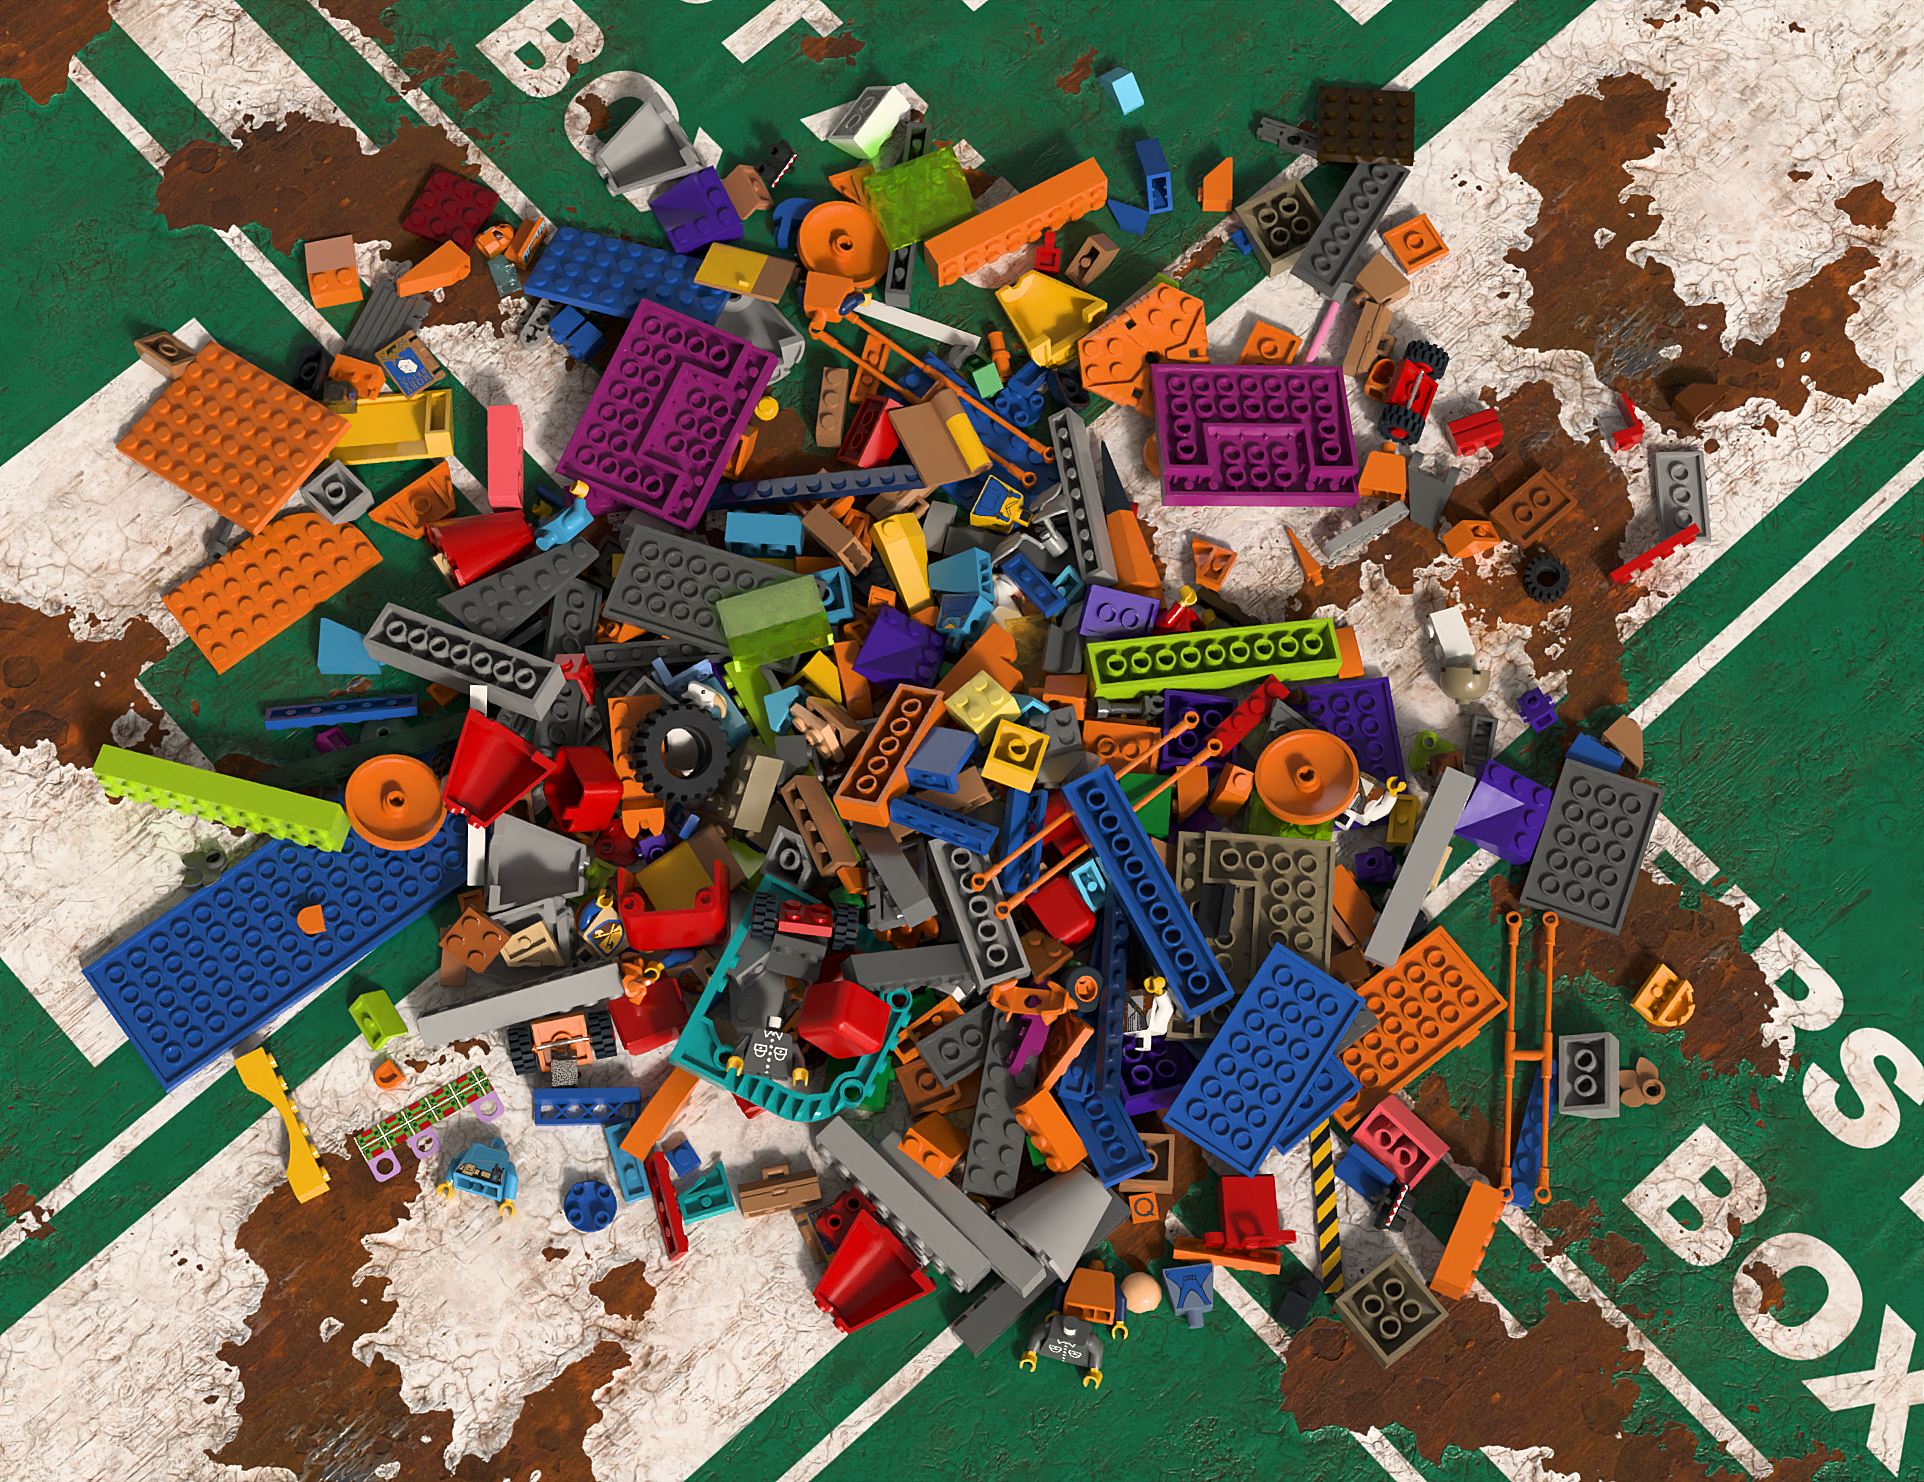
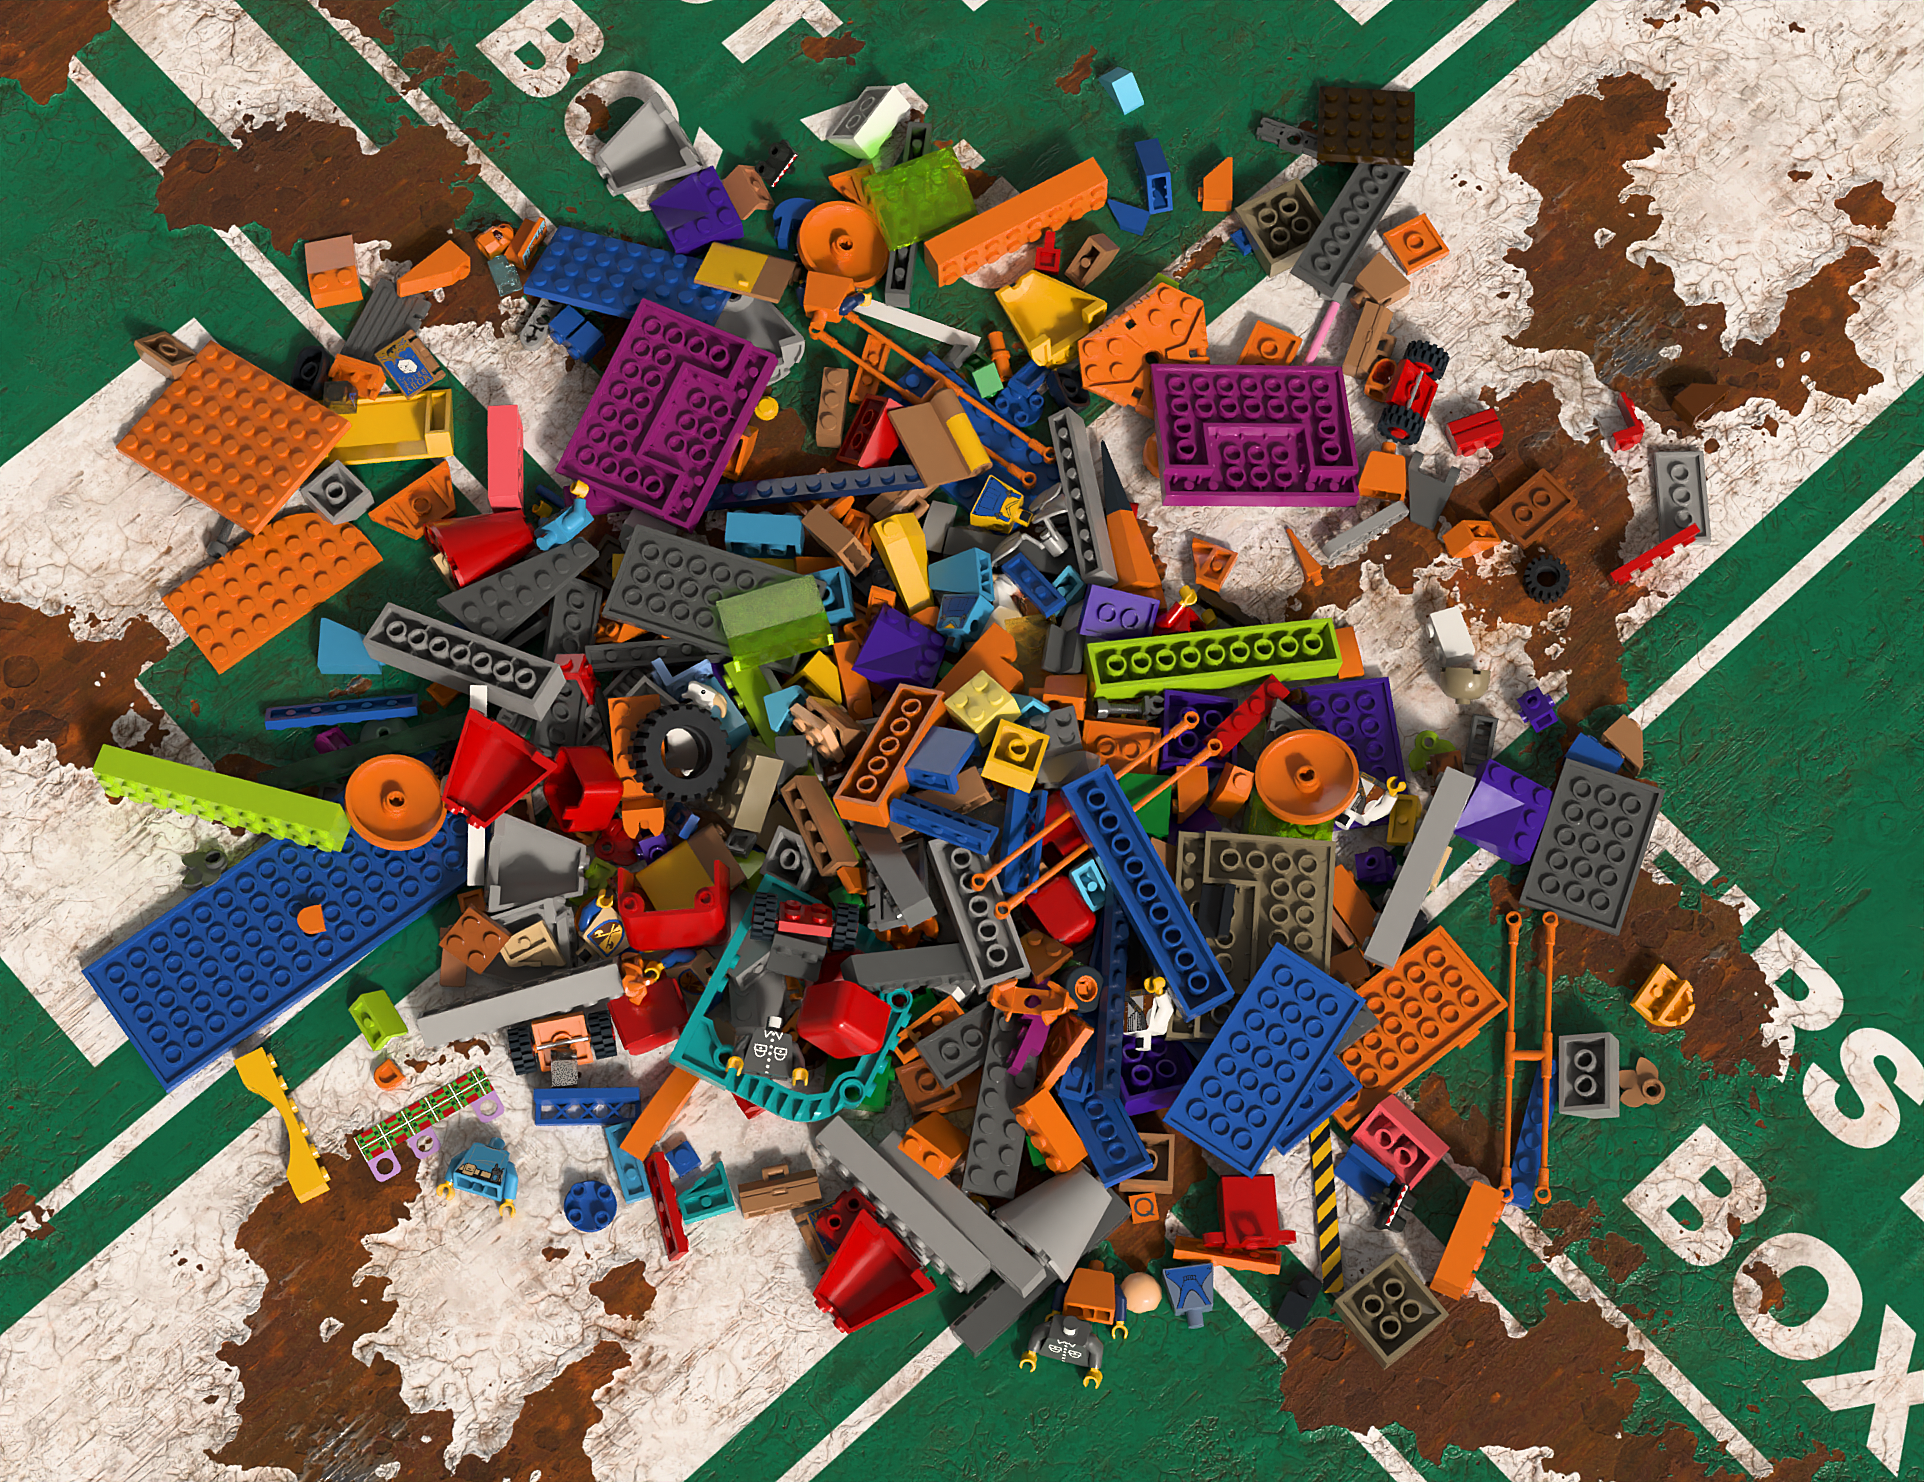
dark red plate [402,167,500,255] -> none
none -> dark grey tile [725,829,758,859]

